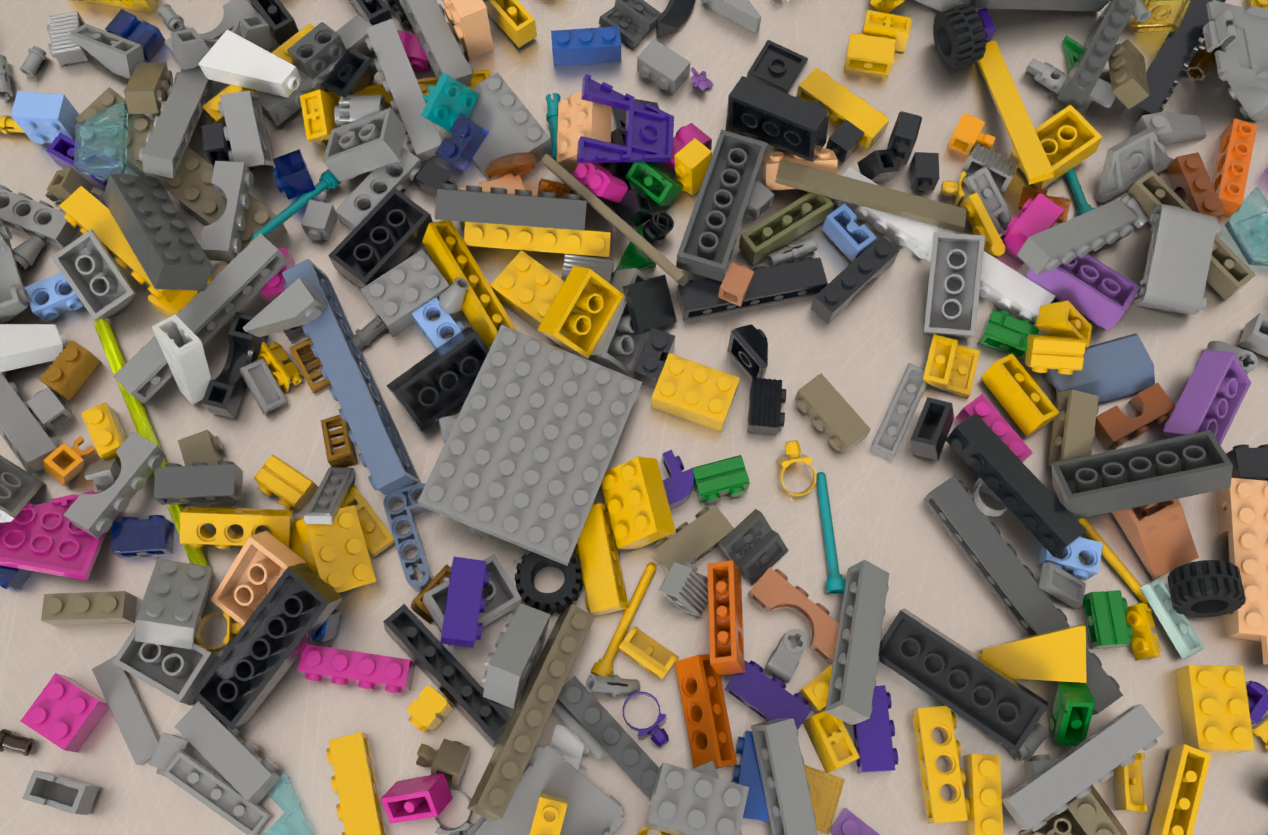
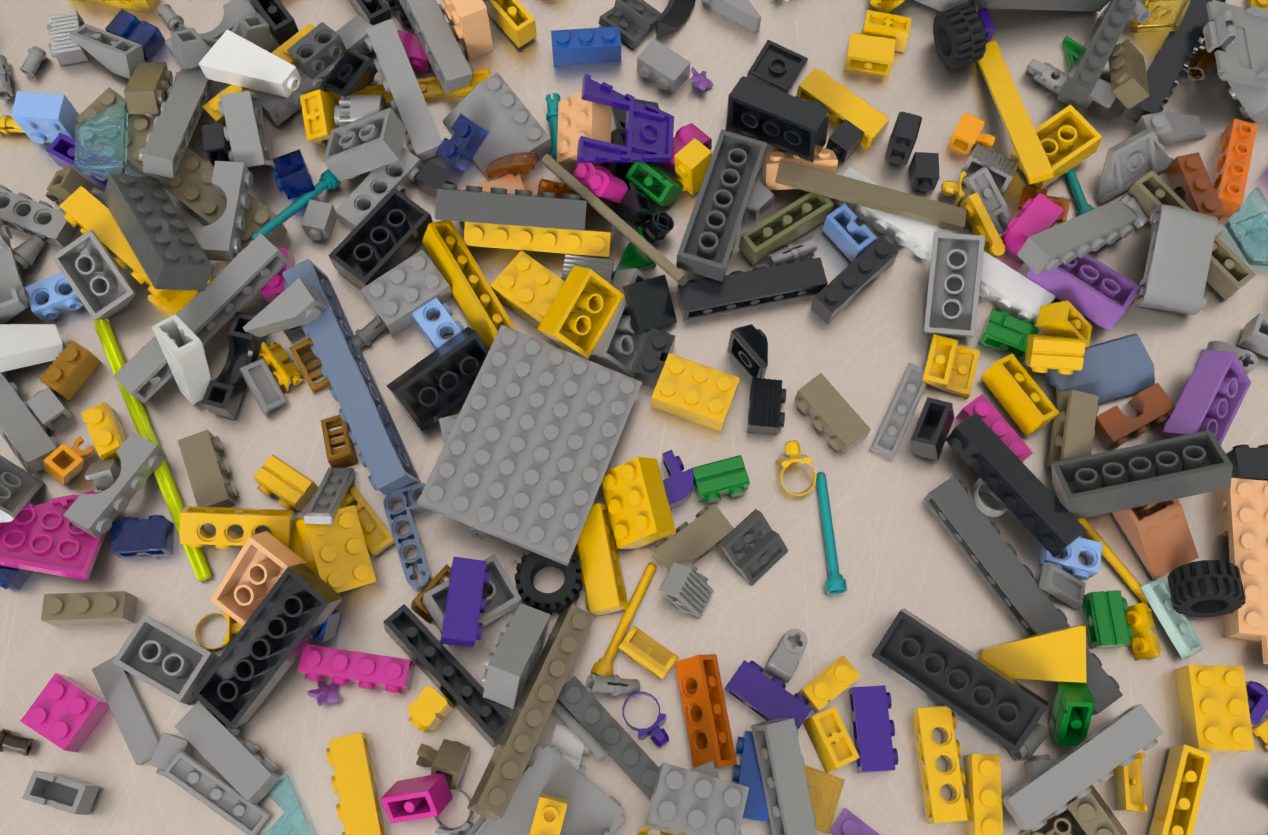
light grey brick [135,558,213,649] -> none
dark grey brick [153,461,243,505] -> none
teal plate [420,72,480,137] -> none
light grey cone [439,278,469,314] -> none
orange brick [707,560,745,676] -> none
nougat brick [718,262,754,307] -> none
nougat arch [747,567,840,664] -> none
light grey brick [825,560,889,725] -> none
black brick [857,149,900,183] -> none
none -> medium lavender plant [307,680,340,707]

